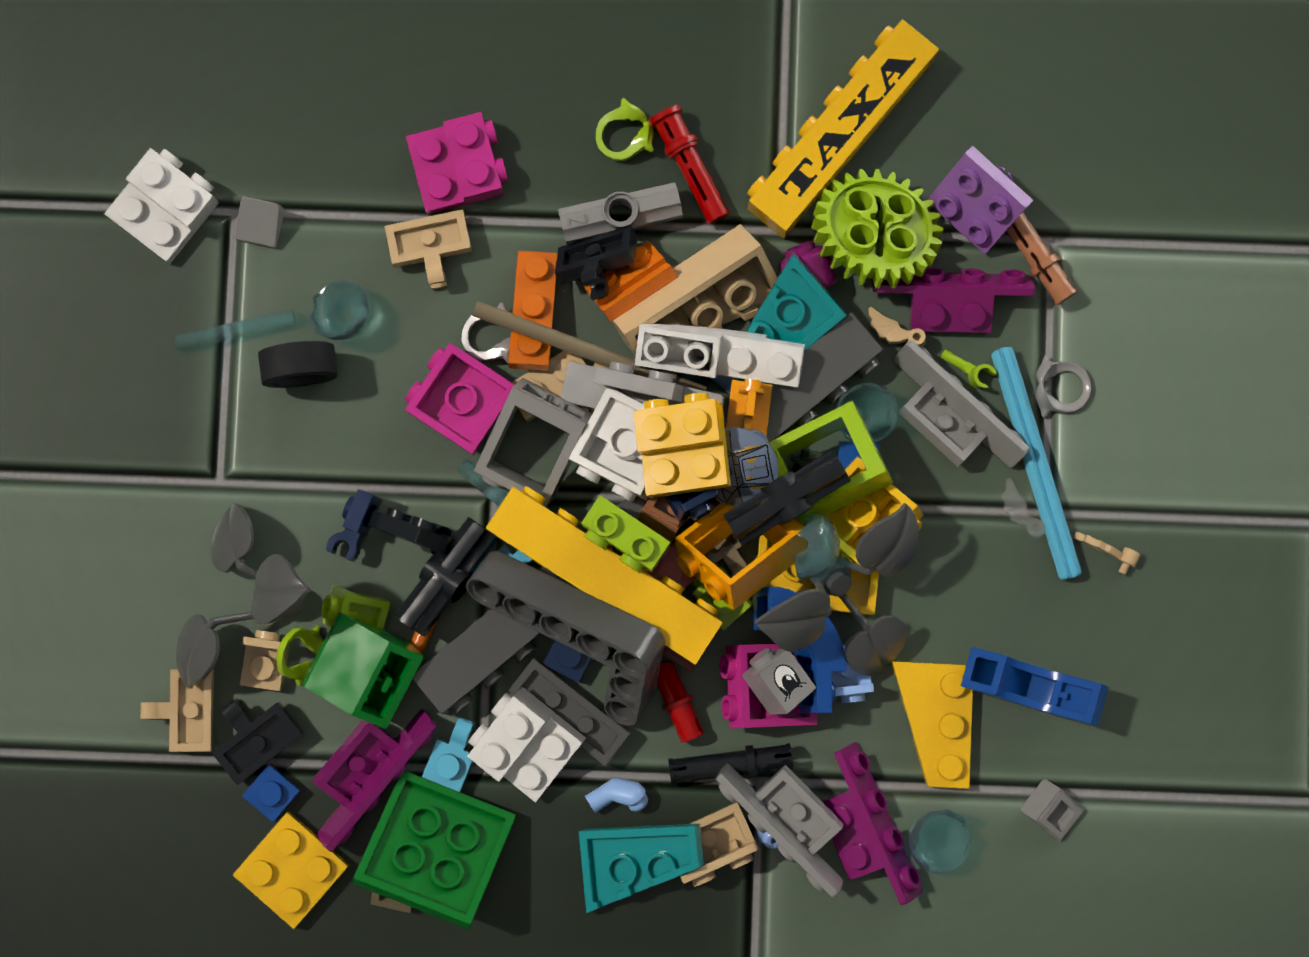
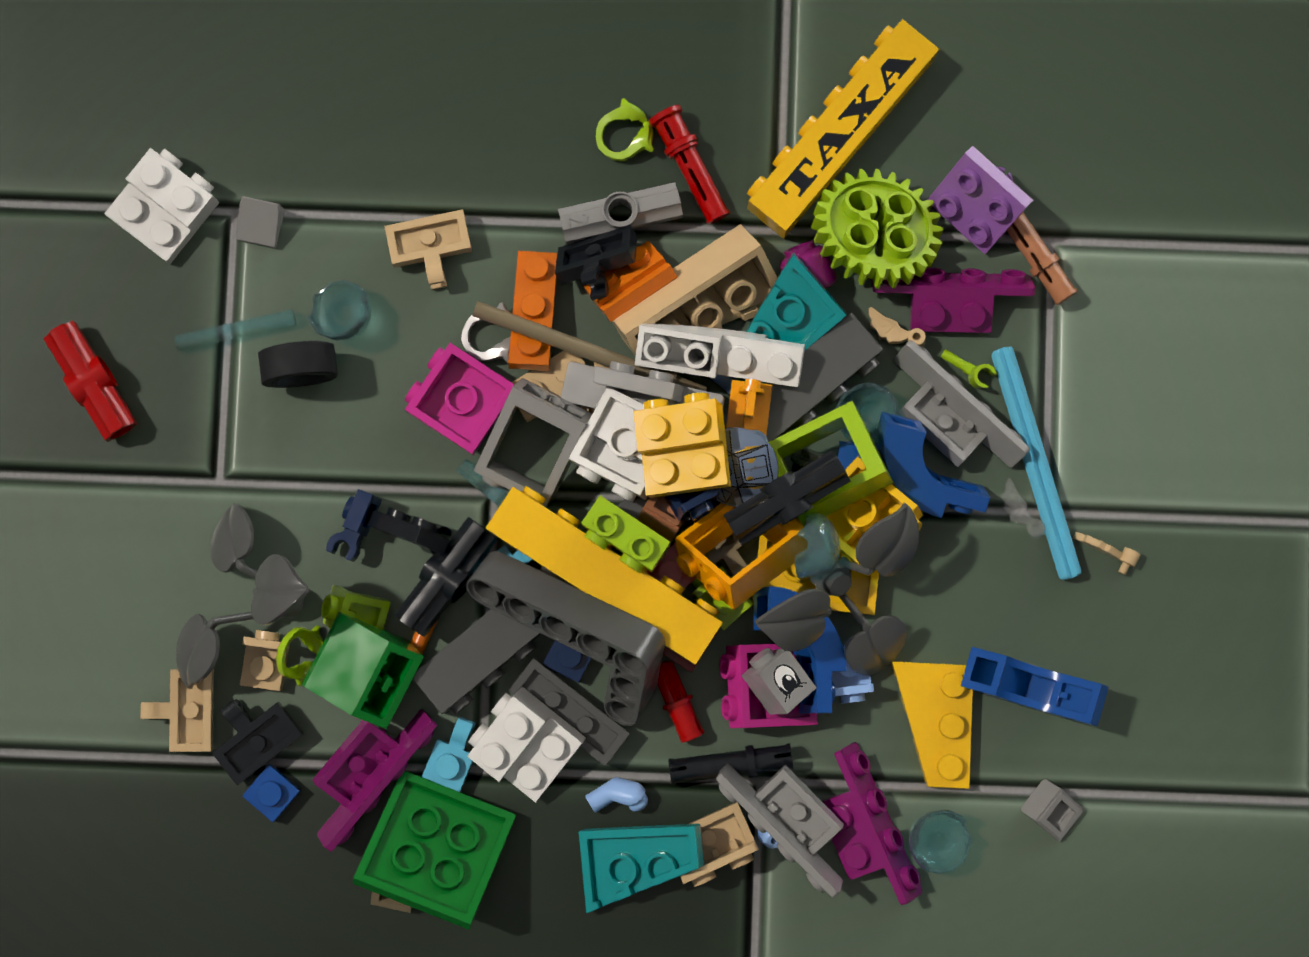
yellow plate [233,811,350,929] -> none
dark pink plate [406,112,508,215] -> none
light grey piece [1036,355,1092,418] -> none
none -> red piece [43,320,137,442]
none -> blue arch [878,412,990,518]

